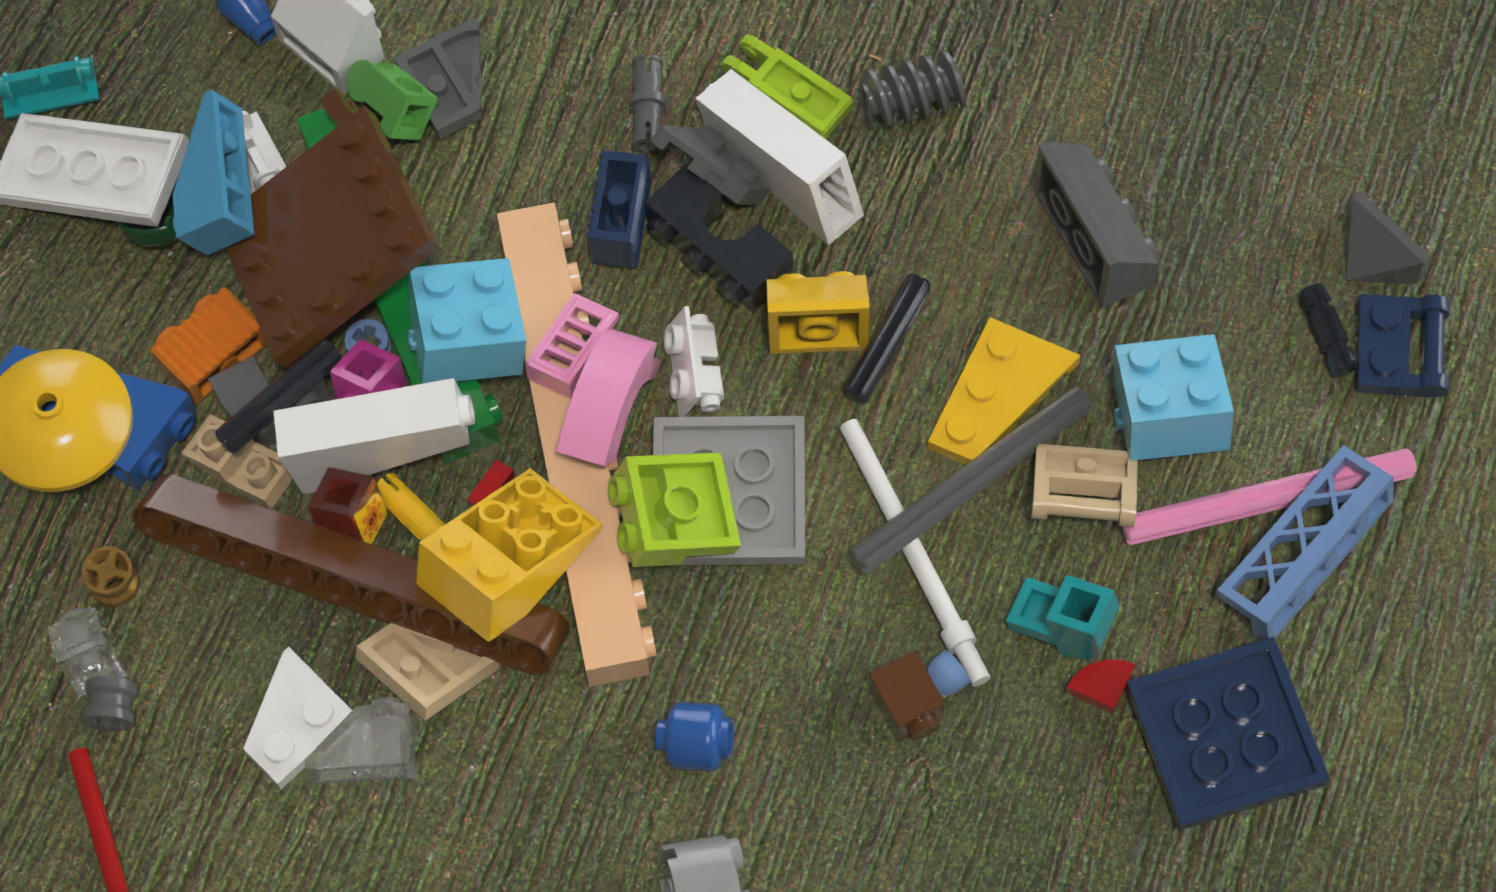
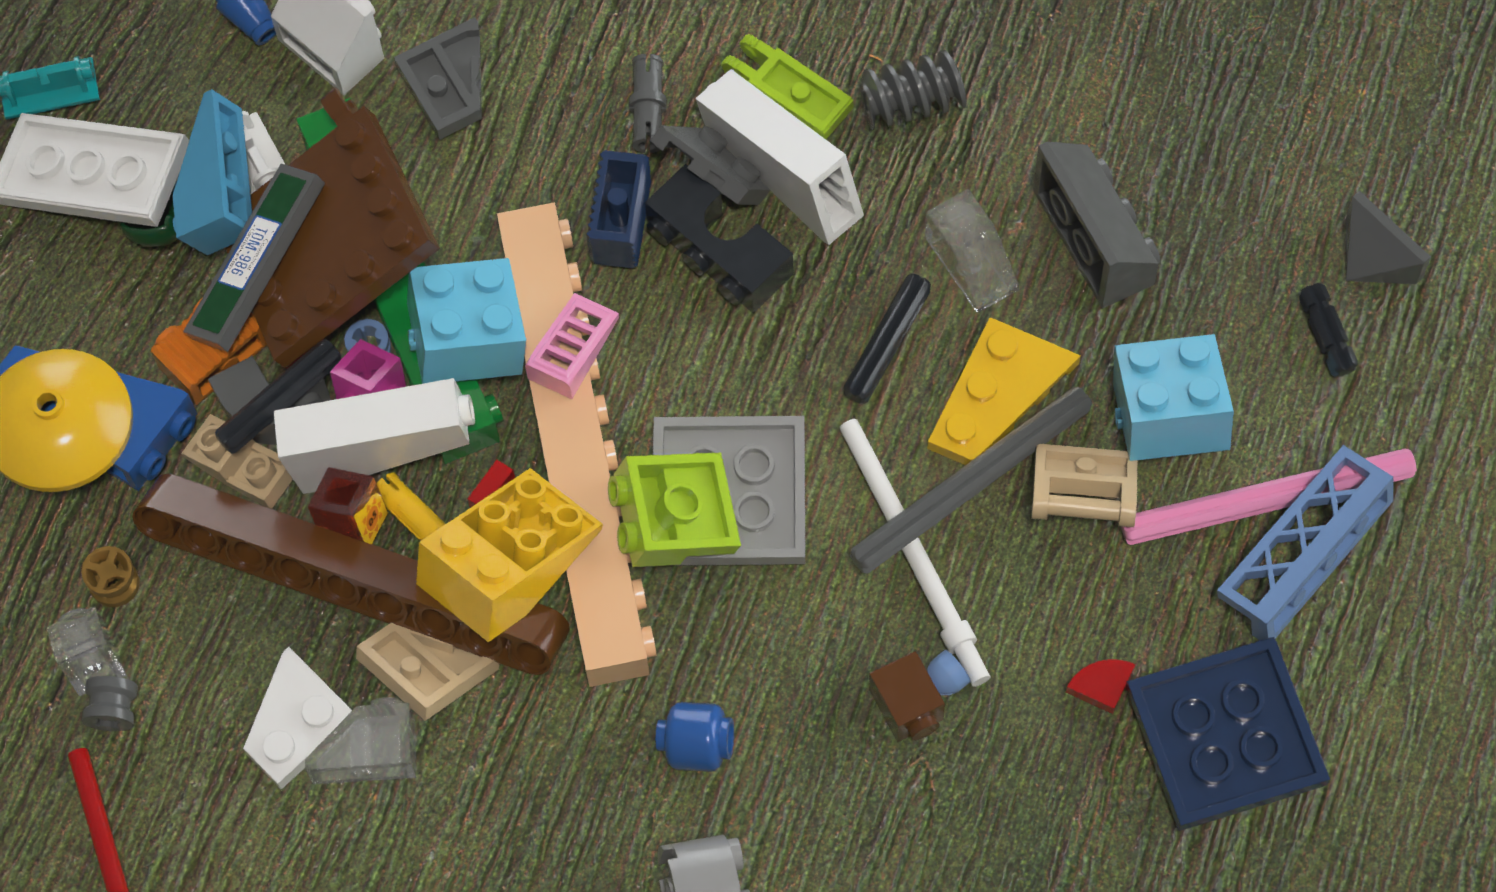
bright green leg [347,60,438,140] -> none
bright pink arch [556,329,662,466] -> none
white hinge [664,306,724,417] -> none
yellow slope [767,271,870,354] -> none
teal brick [1006,575,1119,659] -> none
dark blue plate [1356,294,1450,398] -> none
none -> tile [183,164,325,352]
none -> clear slope [925,189,1019,313]

